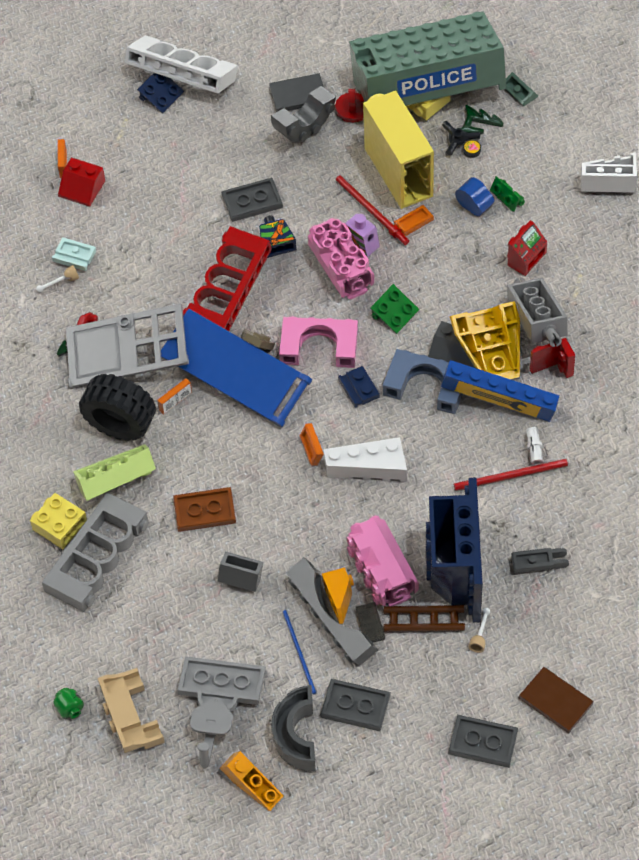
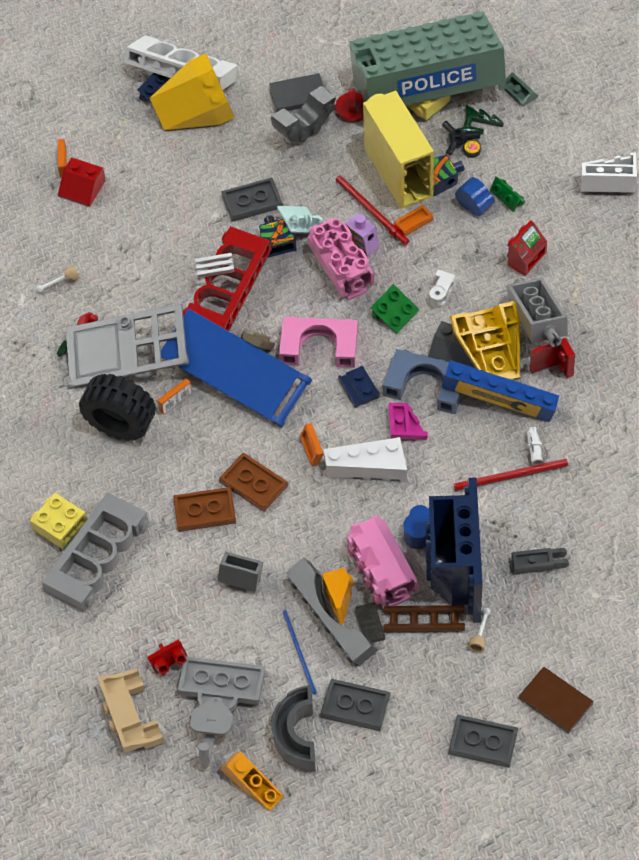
light aqua plate [52,237,96,271] -> none
green head [53,688,84,719] -> none
yellowish green wedge [73,444,156,501] -> none
none -> red hips [147,639,188,675]
none -> yellow wedge [150,53,235,130]
none -> white tile [195,253,235,278]
none -> dark orange tile [219,452,288,512]
none -> light aqua hinge [277,206,323,233]
none -> dark pink wing [388,402,428,440]
none -> blue piece [403,505,429,549]
none -> white leg [429,270,455,308]
none -> torso [433,155,465,196]

